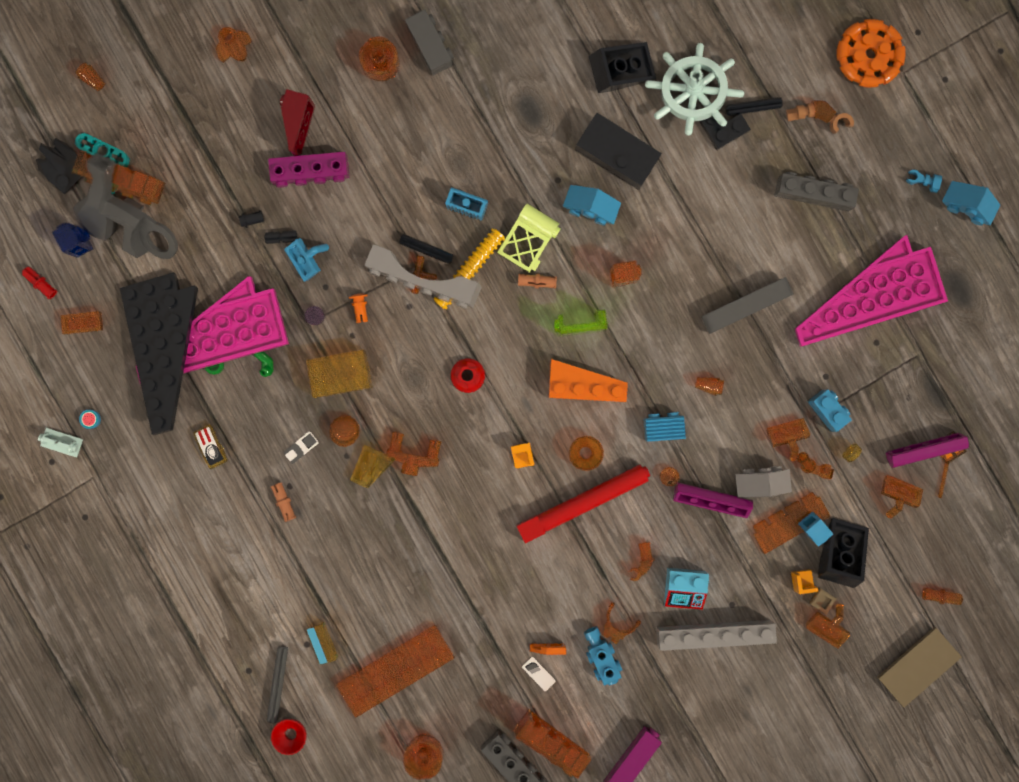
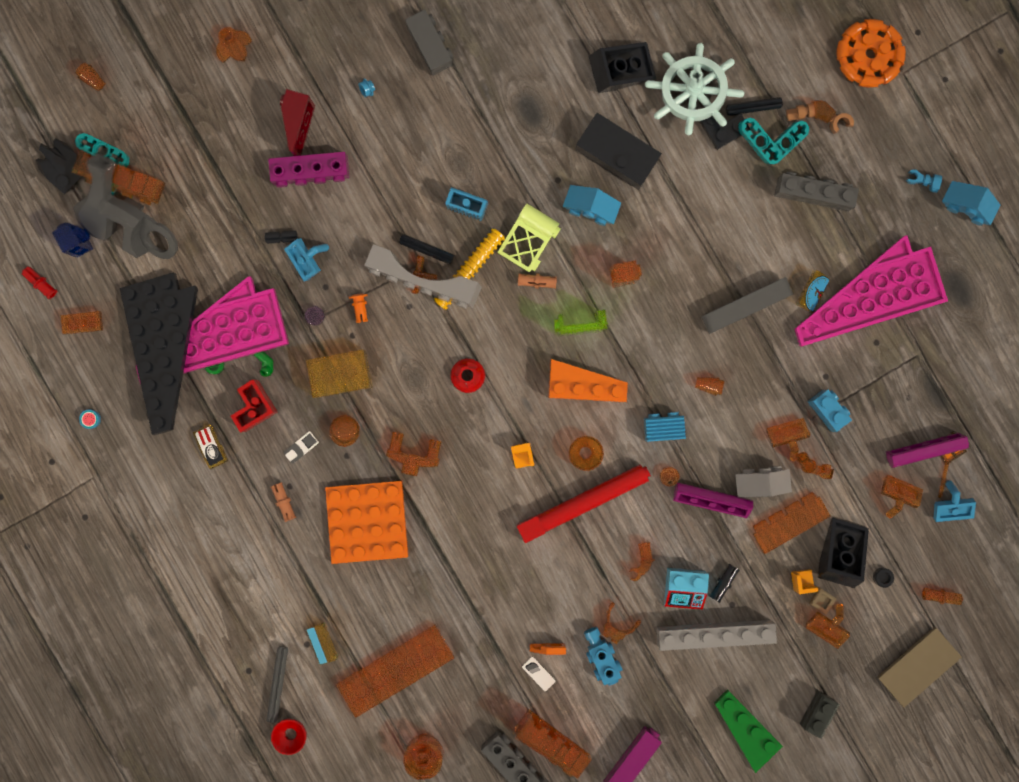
light aqua hinge [38,428,83,458] -> none
black pin [239,210,265,228] -> none
clear yellow wing [350,445,396,488] -> none
clear orange brick [359,36,400,81] -> none
dark azure brick [798,511,833,547] -> none
clear yellow tile [842,443,862,462] -> none
none -> red brick [230,379,278,433]
none -> orange plate [325,481,409,564]
none -> dark azure plate [358,78,375,97]
none -> black pin [710,564,740,603]
none -> green wing [714,689,783,773]
none -> teal beam [738,118,809,165]
none -> slope [796,270,831,313]
none -> pearl dark grey brick [800,690,840,739]
none -> black tile [873,568,894,588]
none -> dark azure plate [933,480,976,522]

